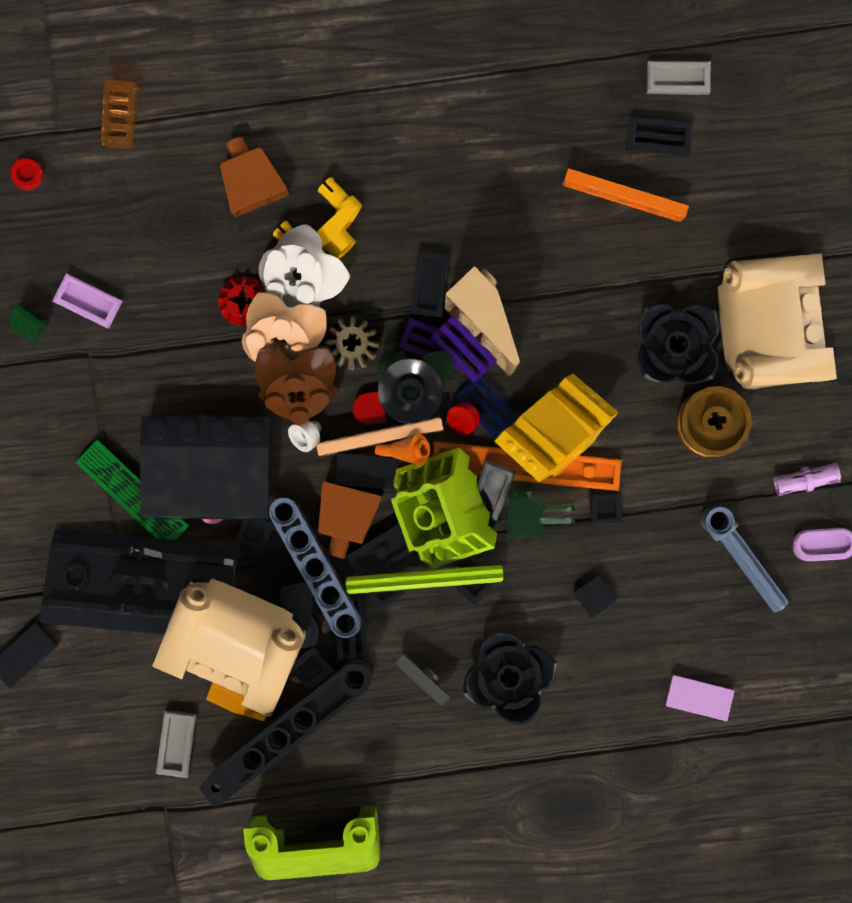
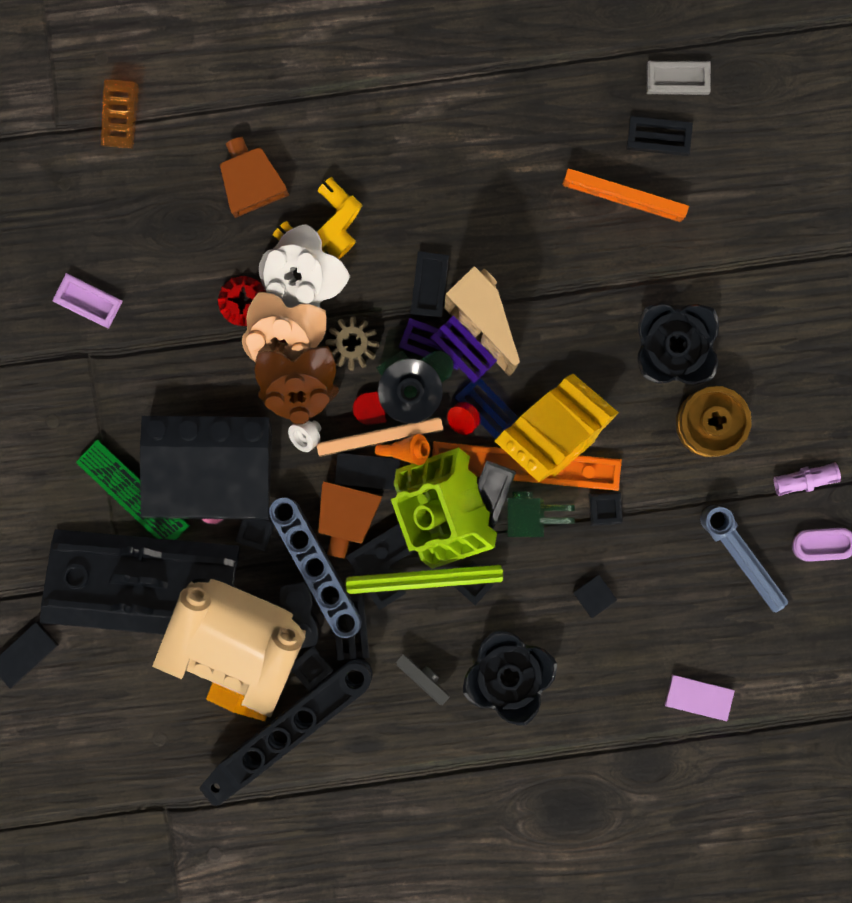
red tile [10,157,44,190] -> none
dark green slope [10,304,48,343] -> none
light grey tile [156,710,197,778] -> none
lime windscreen [243,805,381,880] -> none
tan piece [718,254,837,390] -> none

